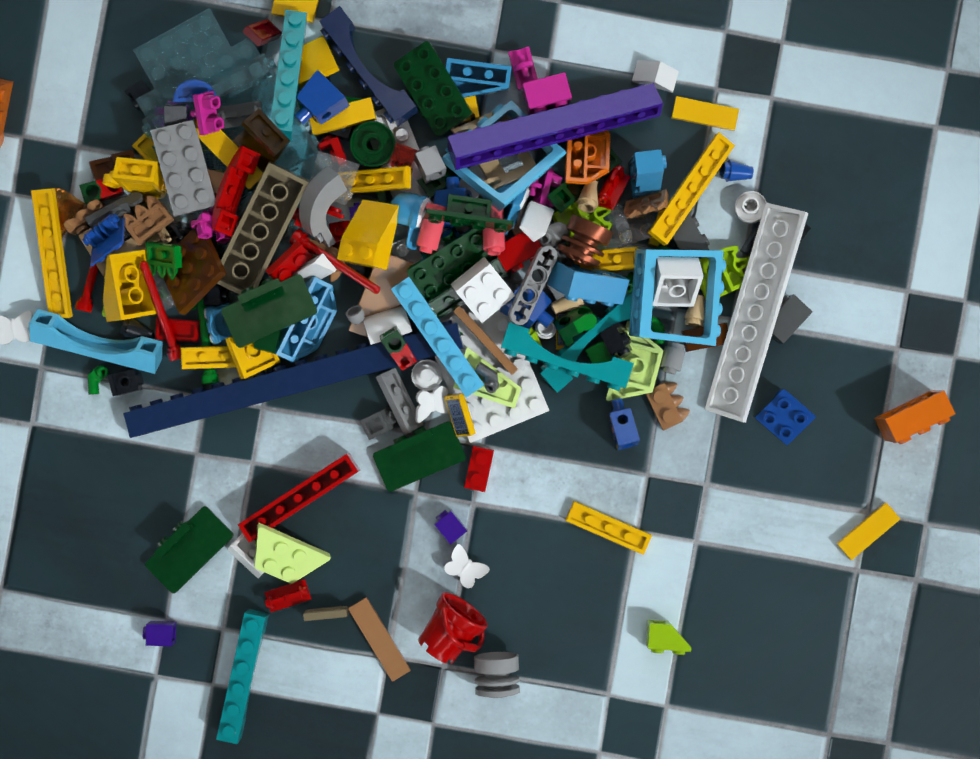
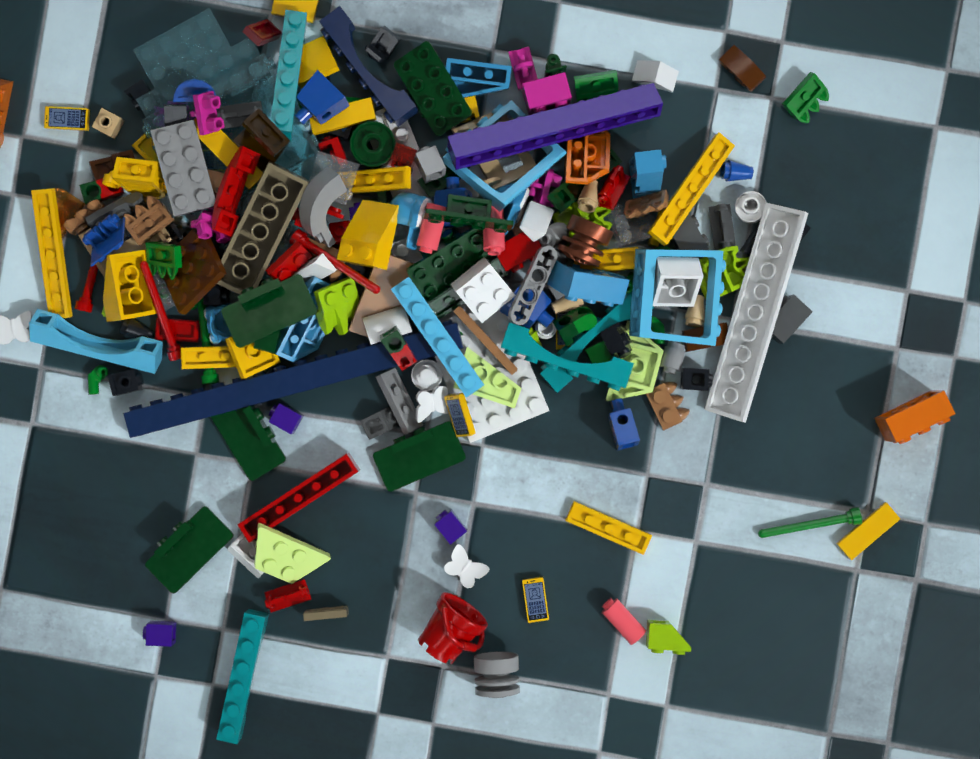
light grey hinge [346,305,365,325] -> none
medium nougat tile [348,597,411,682] -> none
red plate [464,446,494,492] -> none
flat silver arm [475,362,499,393] -> none
yellow tile [671,96,739,131] -> none
blue hinge [755,389,816,445] -> none
none -> tile [44,106,90,131]
none -> tan plate [92,108,125,139]
none -> dark green bracket [211,405,286,481]
none -> dark purple brick [268,403,304,435]
none -> lime plate [314,277,359,335]
none -> black bracket [364,26,401,62]
none -> tile [522,577,549,623]
none -> dark green hinge [544,54,567,78]
none -> green plate [573,70,619,102]
none -> coral brick [602,598,646,645]
none -> black brick [680,368,713,391]
none -> dark grey hinge [709,204,736,249]
none -> reddish brown slope [719,45,766,92]
none -> green piece [758,507,862,538]
none -> green plate [782,72,829,123]

